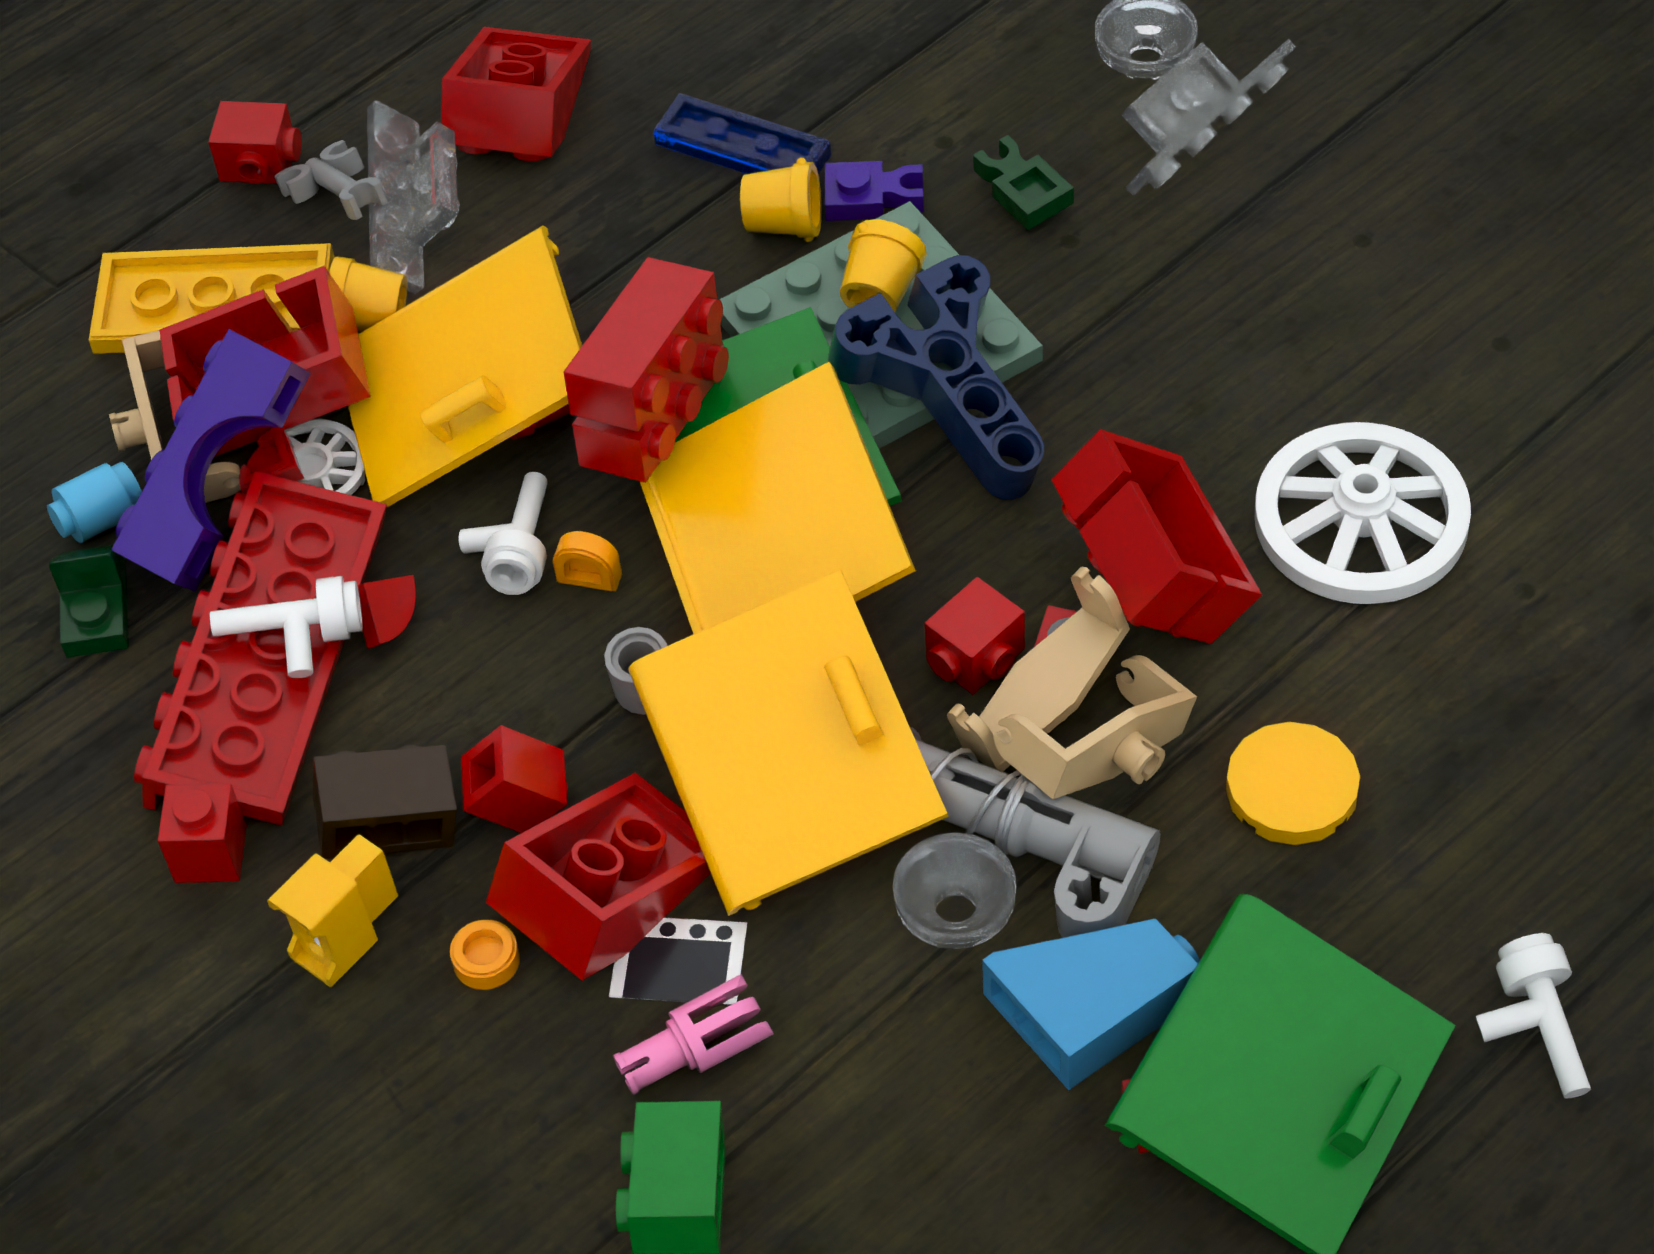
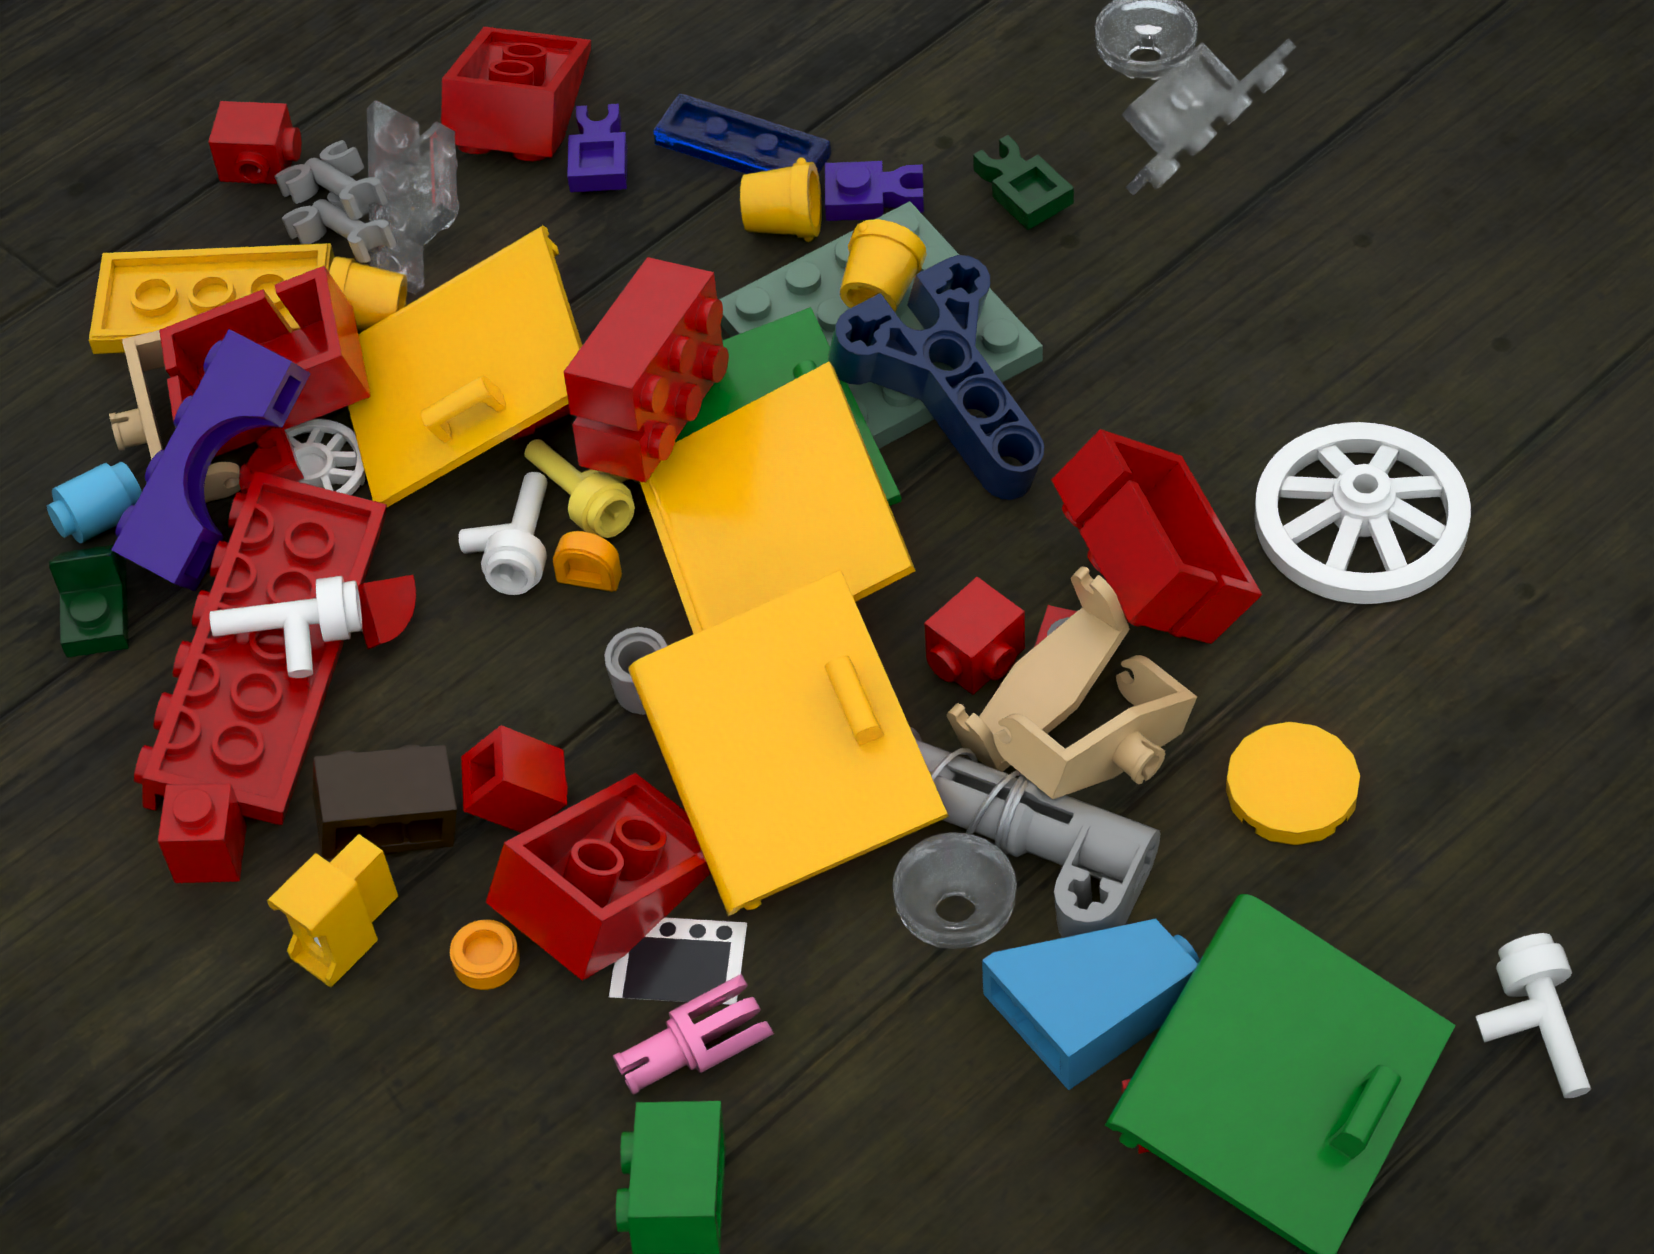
none -> light grey bar [282,192,397,263]
none -> light yellow piece [524,439,635,538]
none -> dark purple plate [567,104,628,192]

